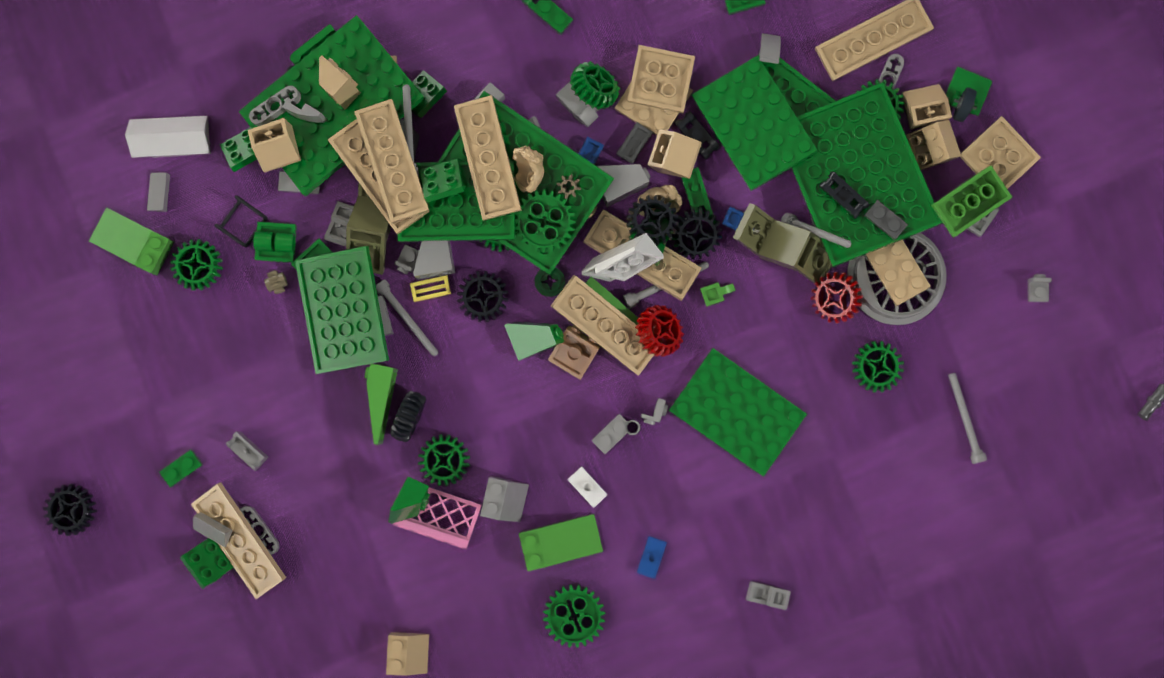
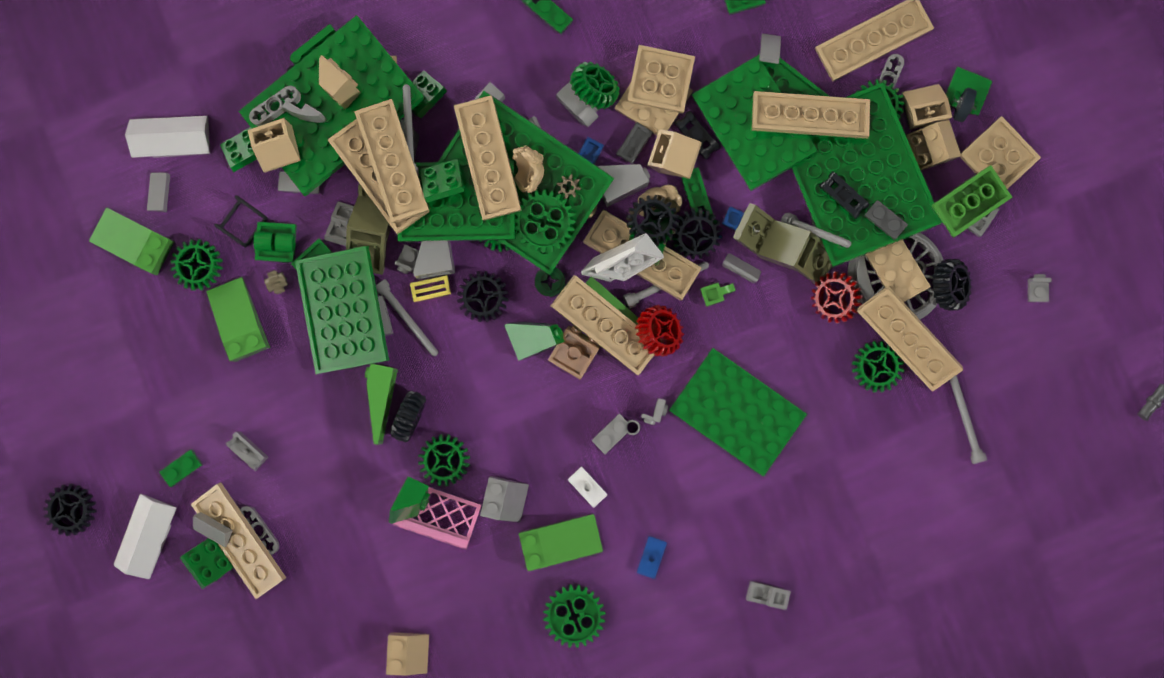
none -> white slope [114,494,177,579]
none -> bright green slope [206,277,270,362]
none -> light grey slope [722,253,761,284]
none -> tan plate [752,91,870,139]
none -> tan plate [857,286,963,392]
none -> black gear [931,259,972,311]

